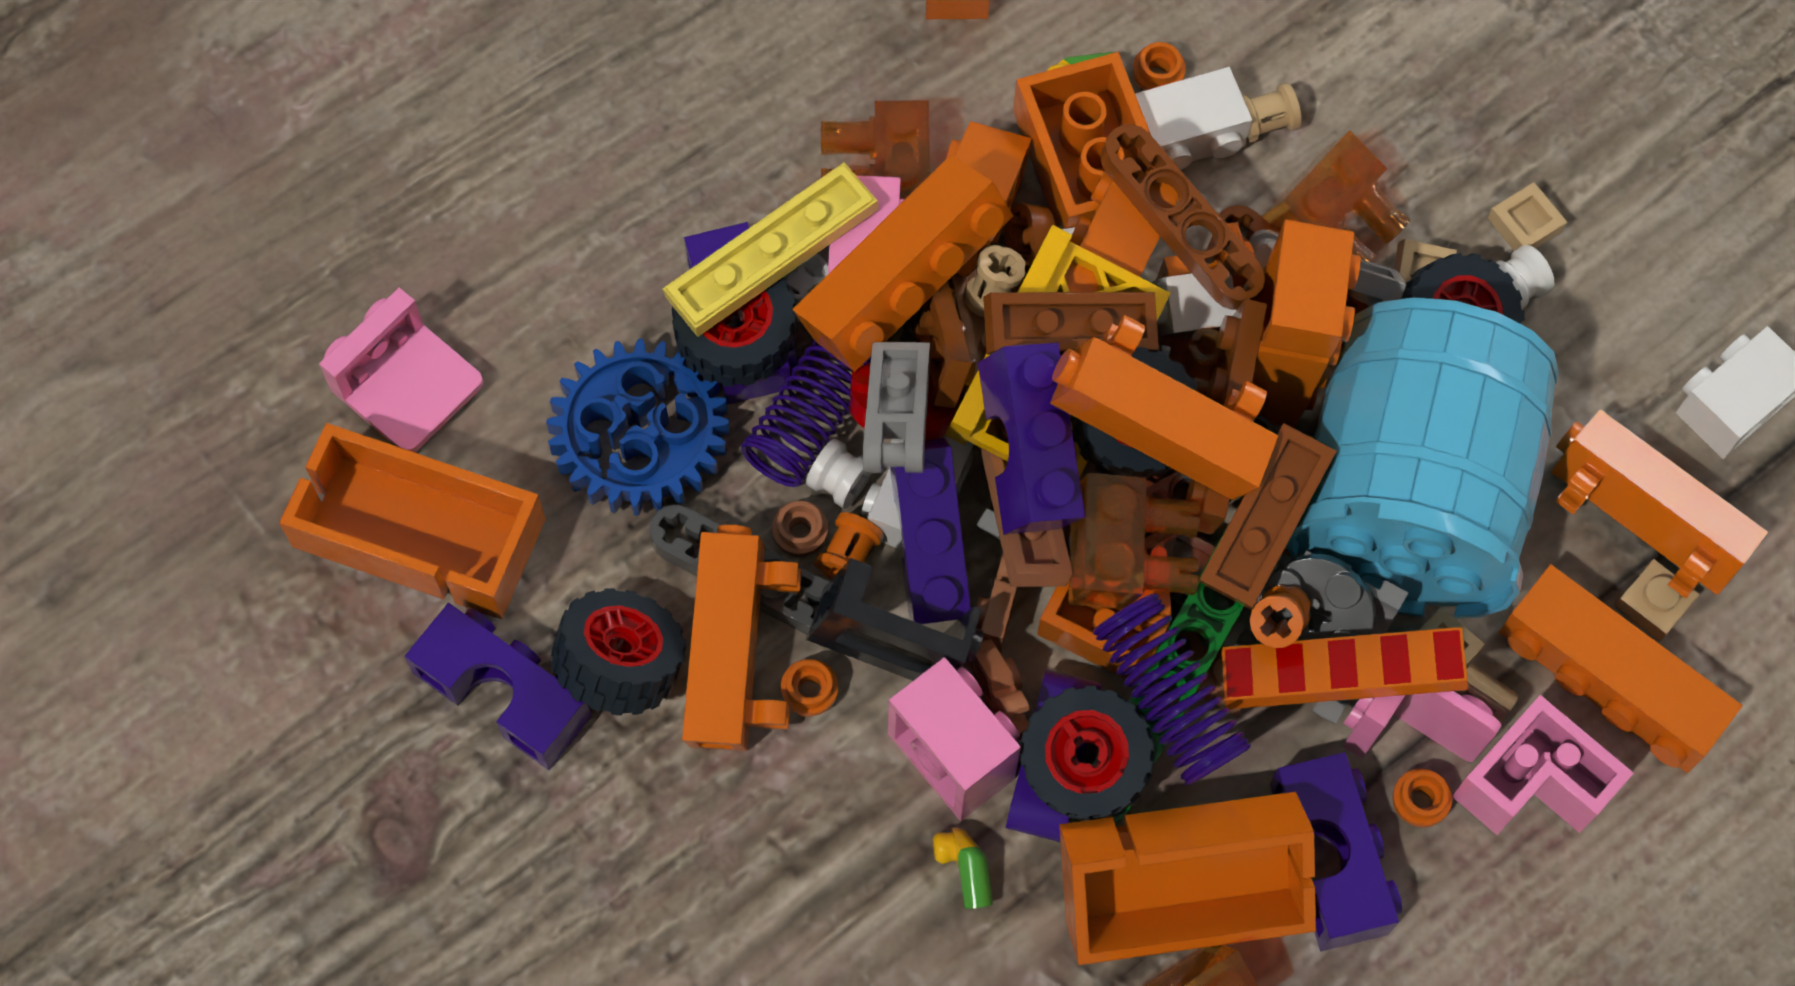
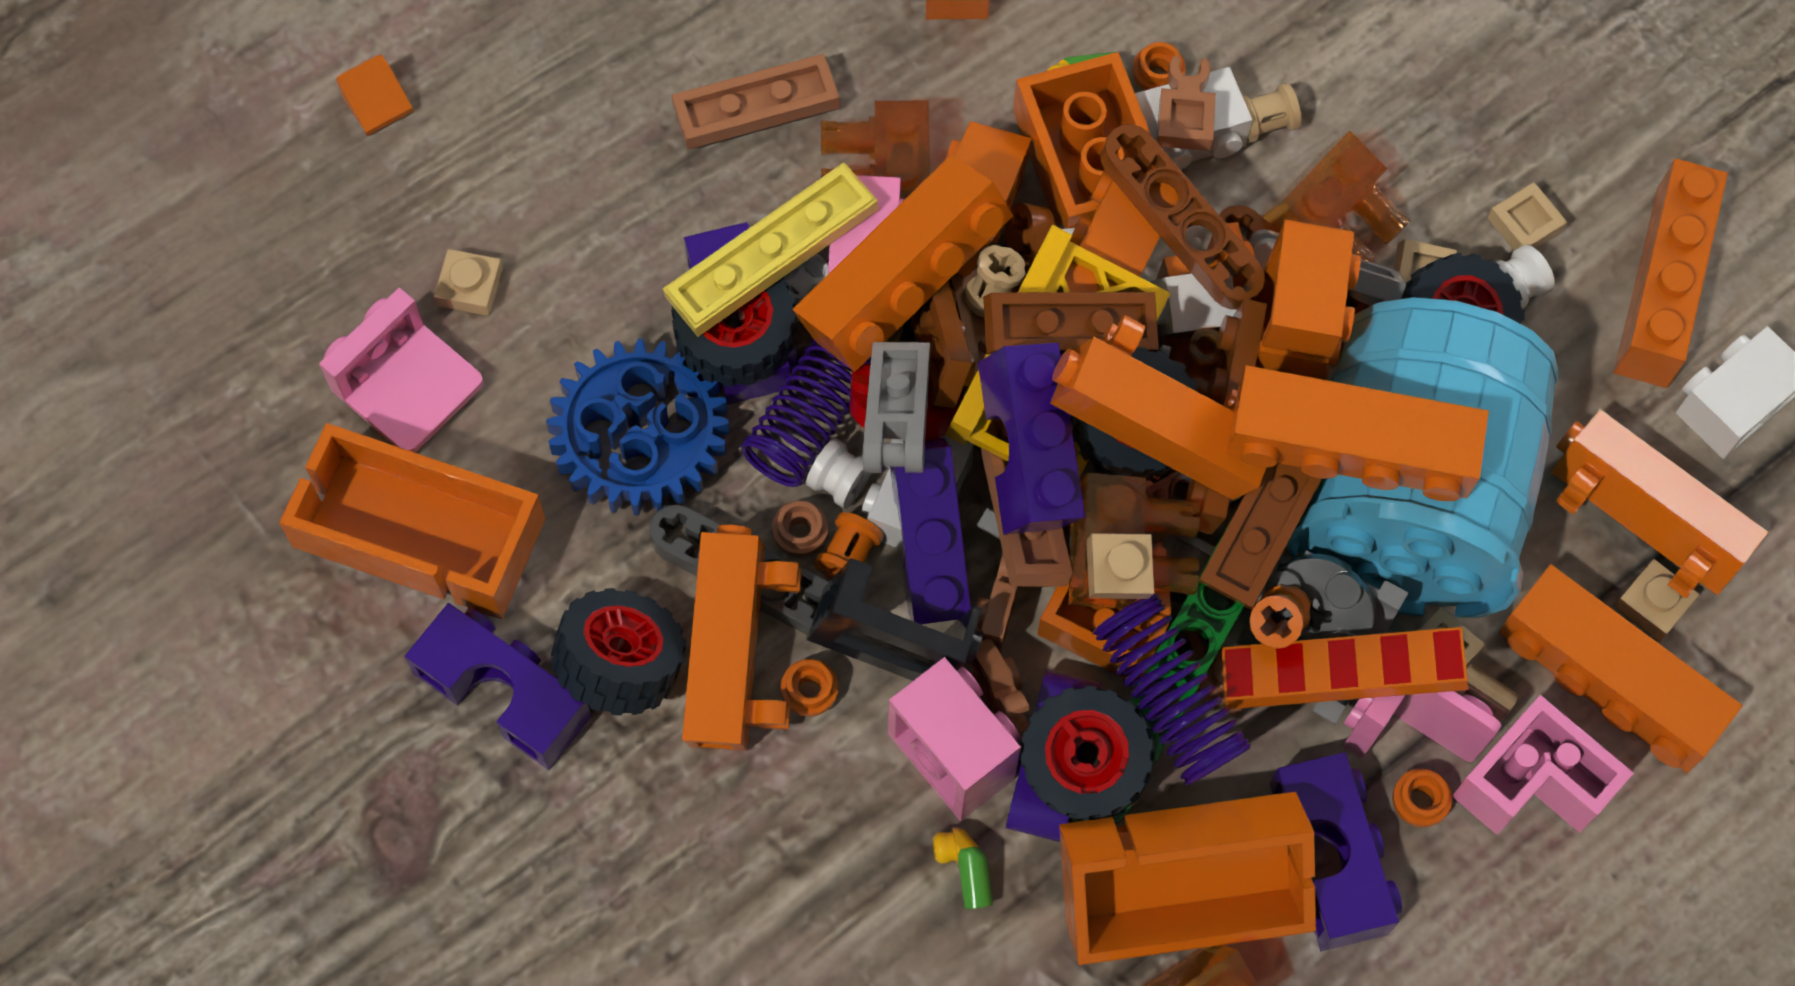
none -> orange slope [336,54,414,136]
none -> tan plate [434,249,503,316]
none -> nougat plate [671,53,840,150]
none -> tan plate [1086,533,1154,599]
none -> nougat plate [1157,56,1216,151]
none -> orange brick [1227,365,1489,501]
none -> orange brick [1613,158,1728,388]

